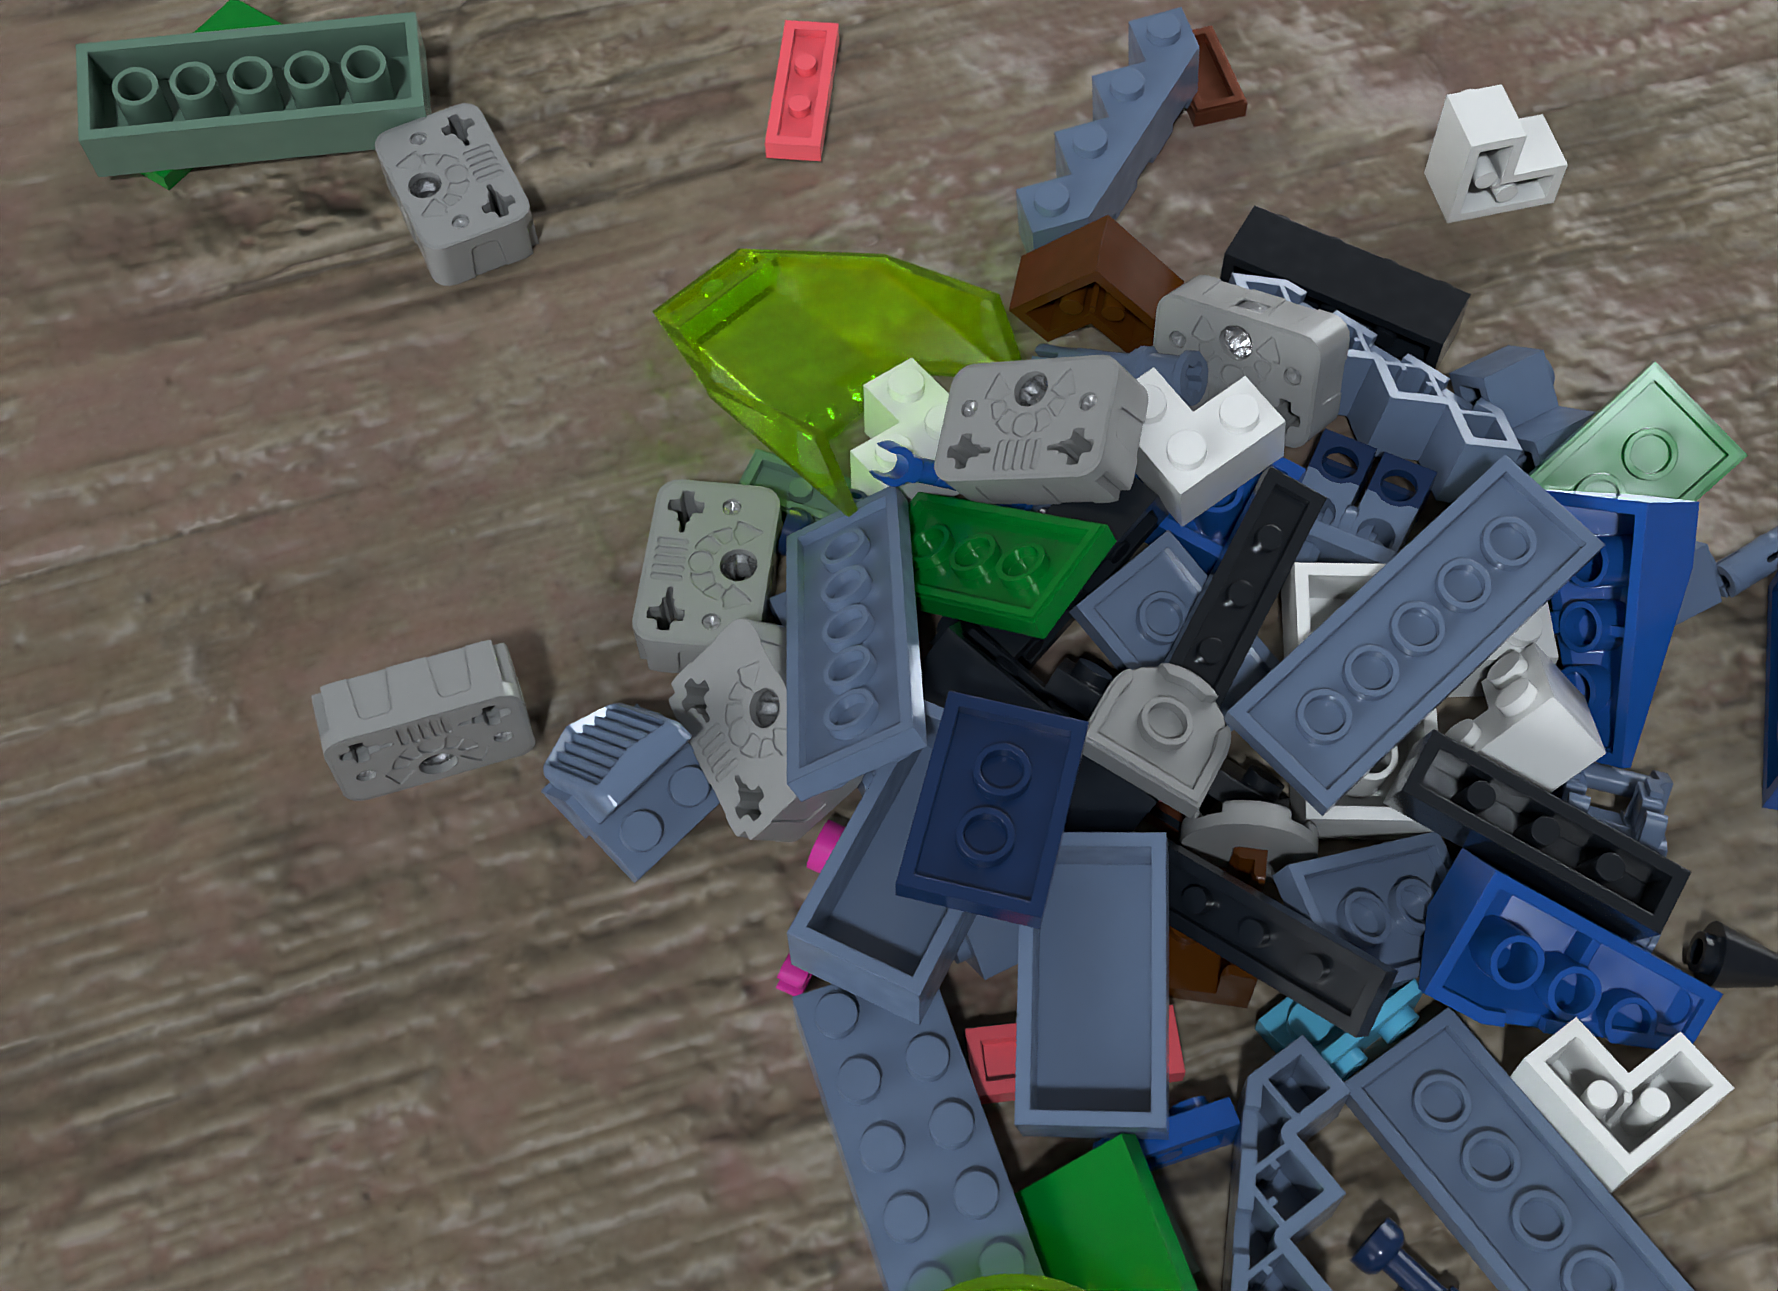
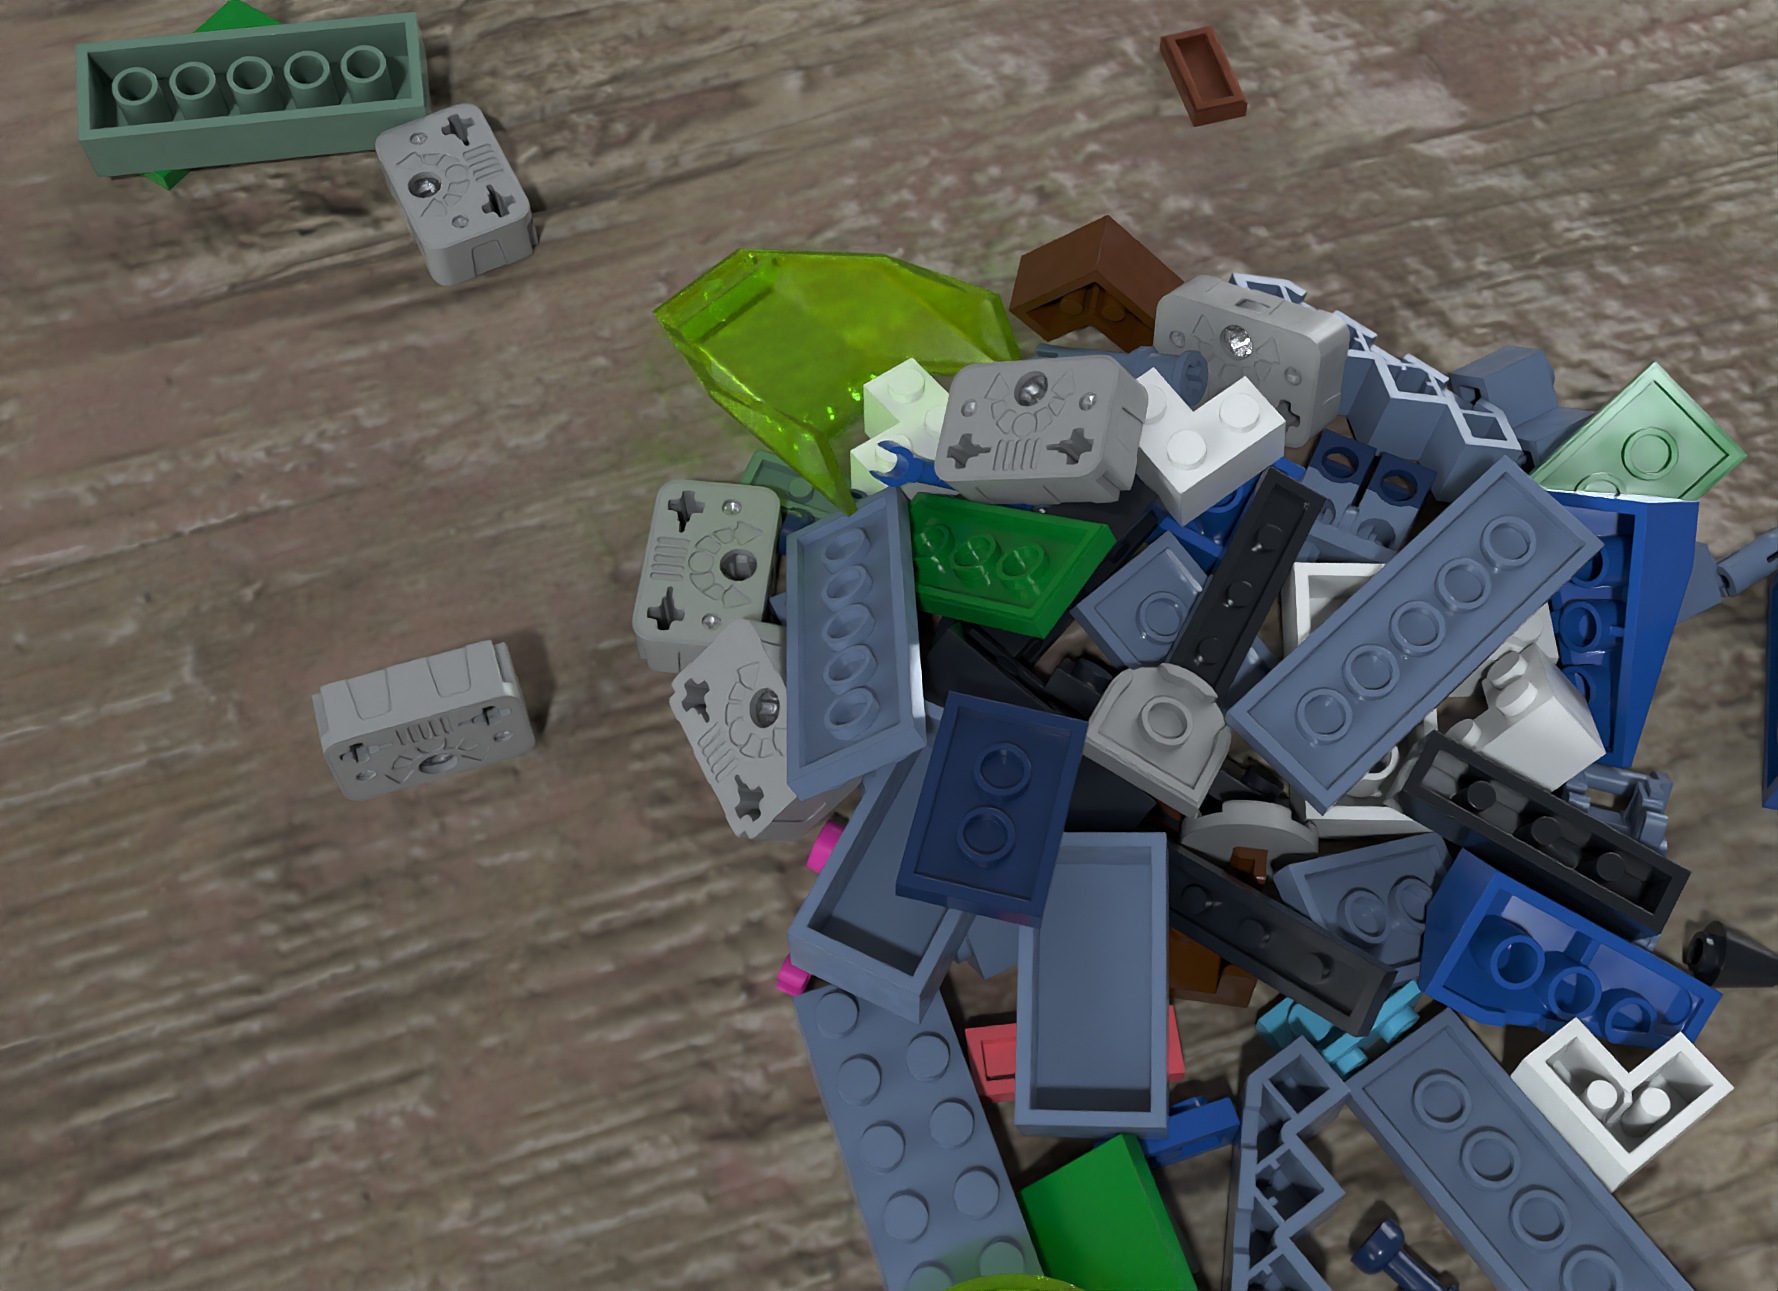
sand blue piece [541,703,720,883] -> none
coral plate [765,20,840,161] -> none
sand blue brick [1016,7,1200,253] -> none
black brick [1220,205,1471,370] -> none
white brick [1424,84,1568,223] -> none

